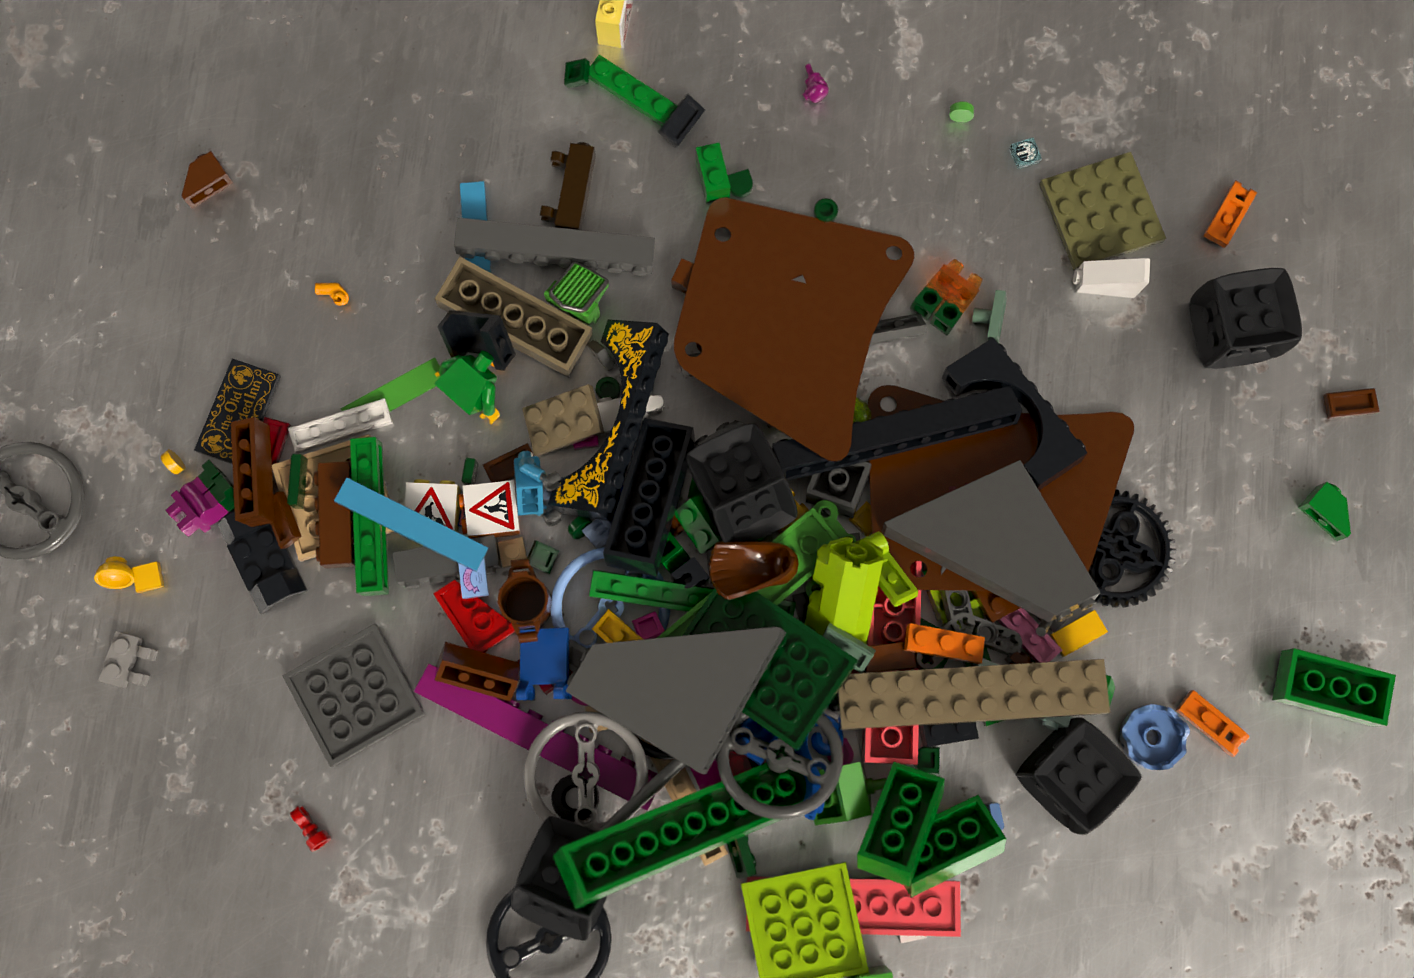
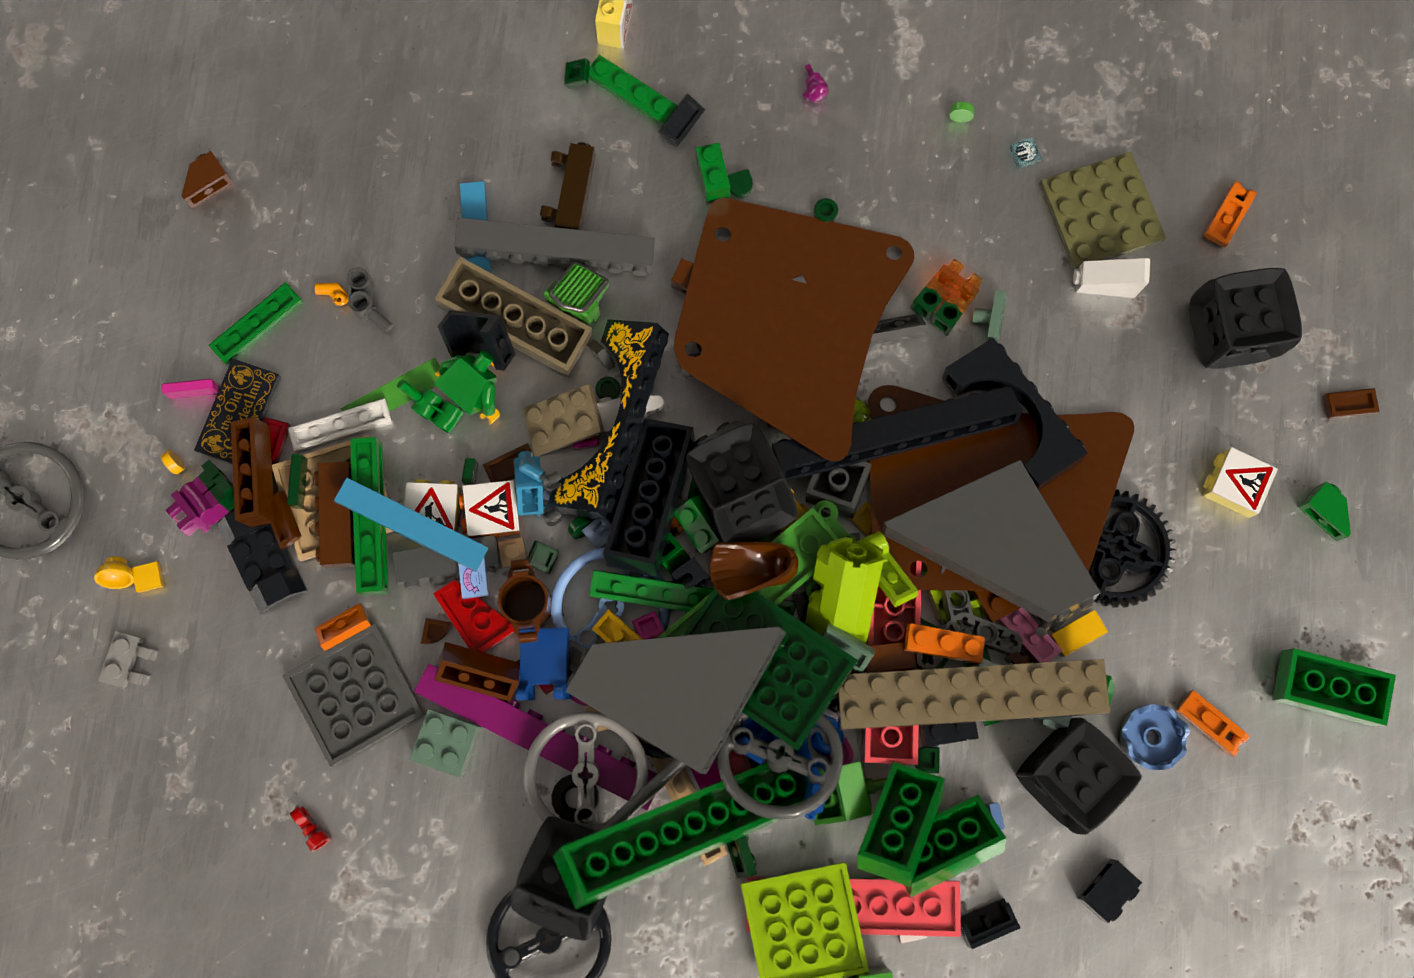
none -> dark pink tile [161,379,220,399]
none -> green tile [208,282,303,365]
none -> orange plate [314,603,371,651]
none -> dark grey beam [347,267,393,332]
none -> green beam [397,379,464,434]
none -> sand green brick [409,709,482,777]
none -> reddish brown tile [421,618,452,645]
none -> black hinge [961,898,1021,950]
none -> black brick [1077,859,1142,923]
none -> piece [1203,447,1278,518]

